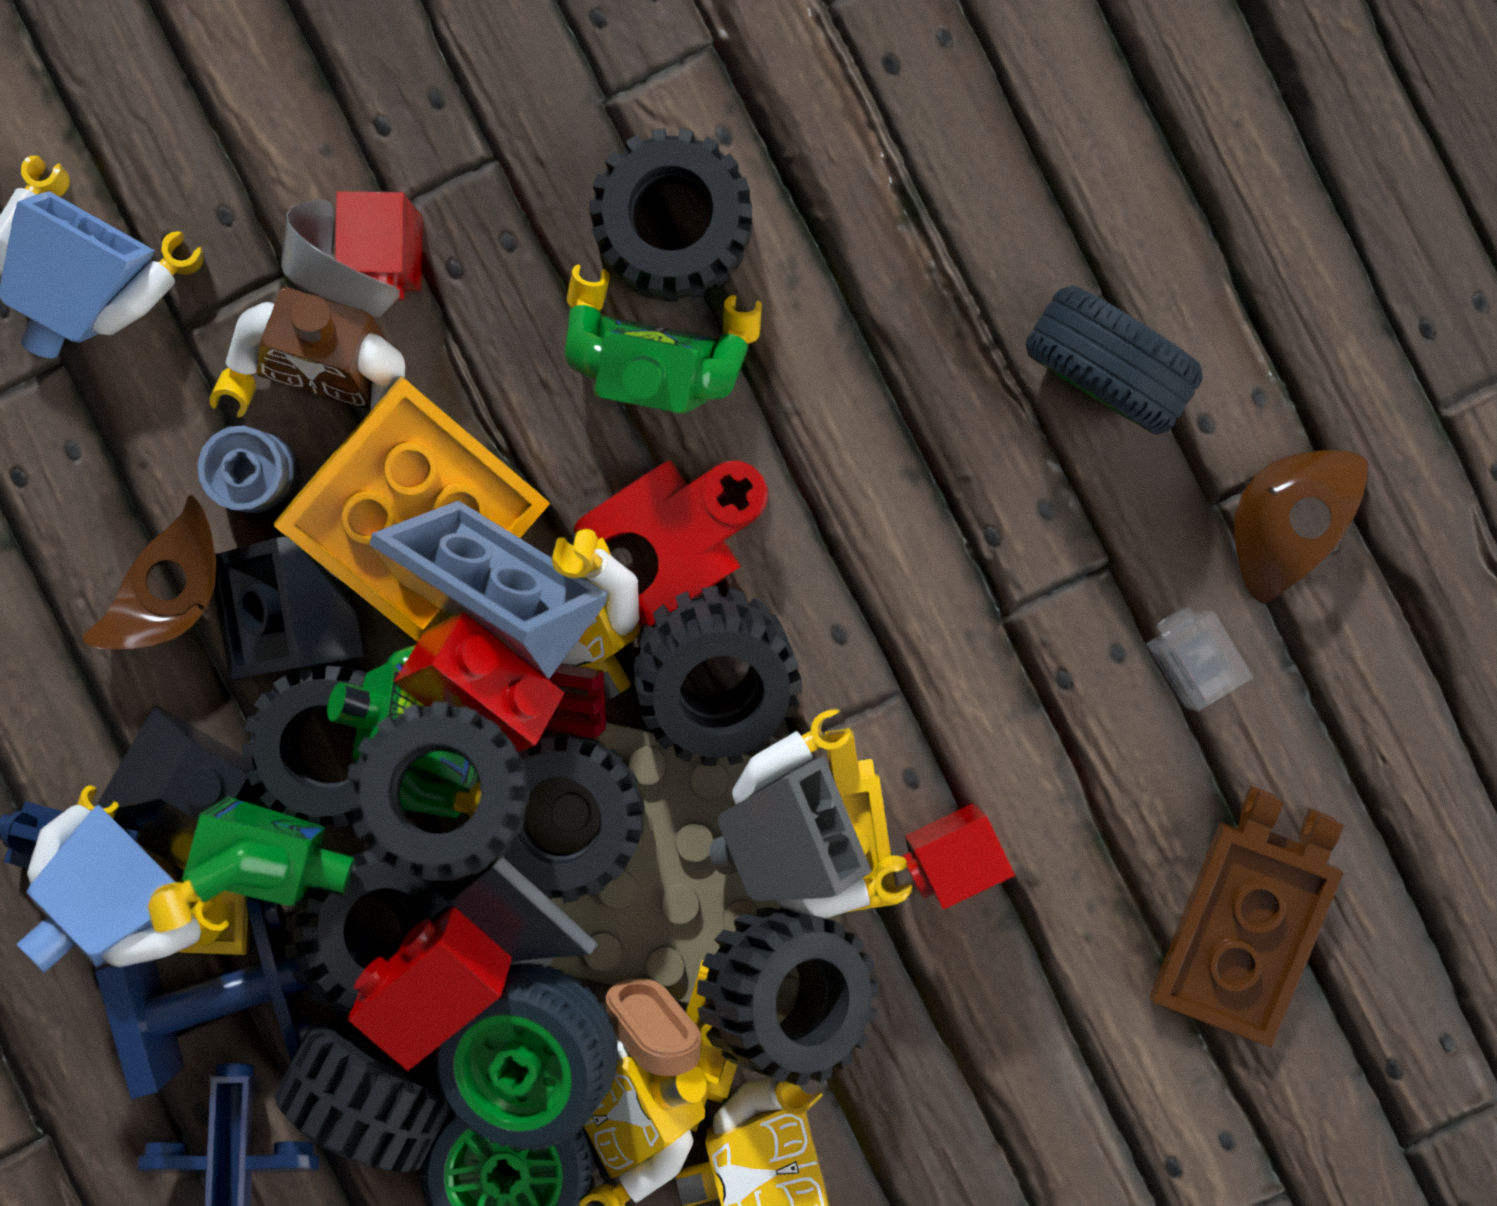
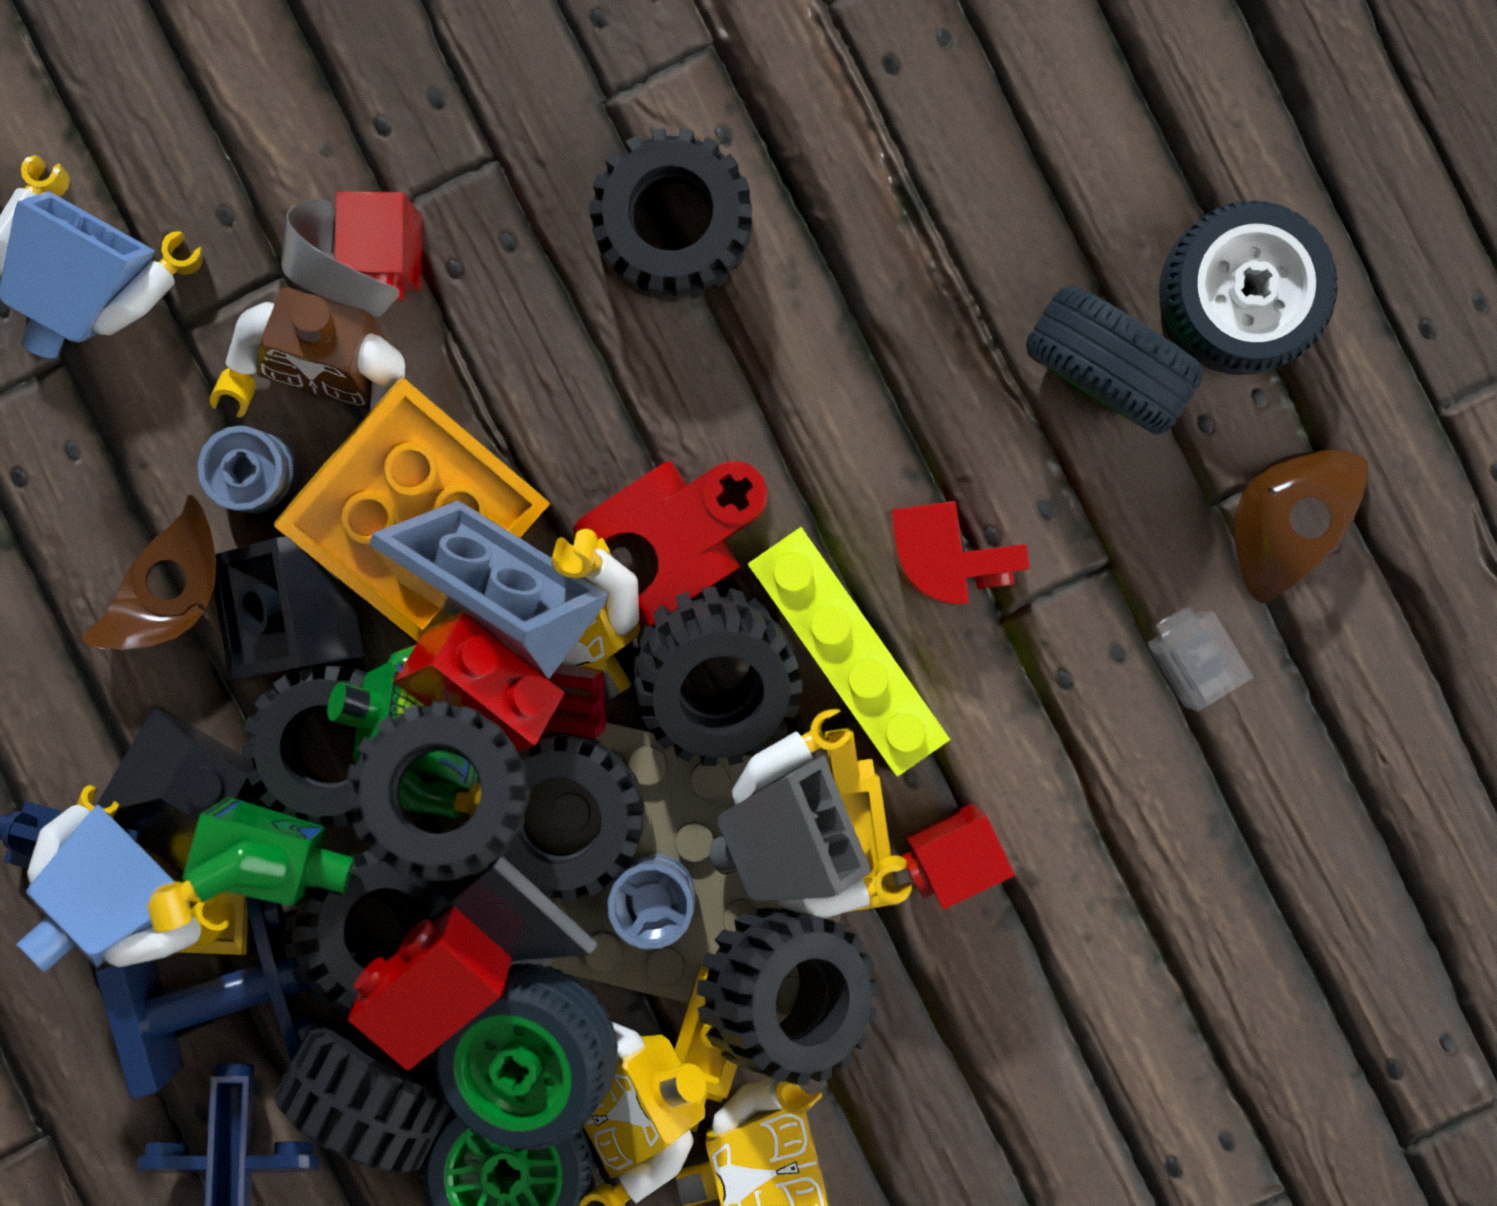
green torso [565,264,762,413] -> none
nougat tile [606,978,701,1076] -> none
reddish brown tile [1149,785,1345,1048] -> none
none -> sand blue wheel [608,853,696,949]
none -> neon yellow arch [748,527,950,777]
none -> red brick [887,501,1030,604]
none -> wheel [1159,200,1338,375]

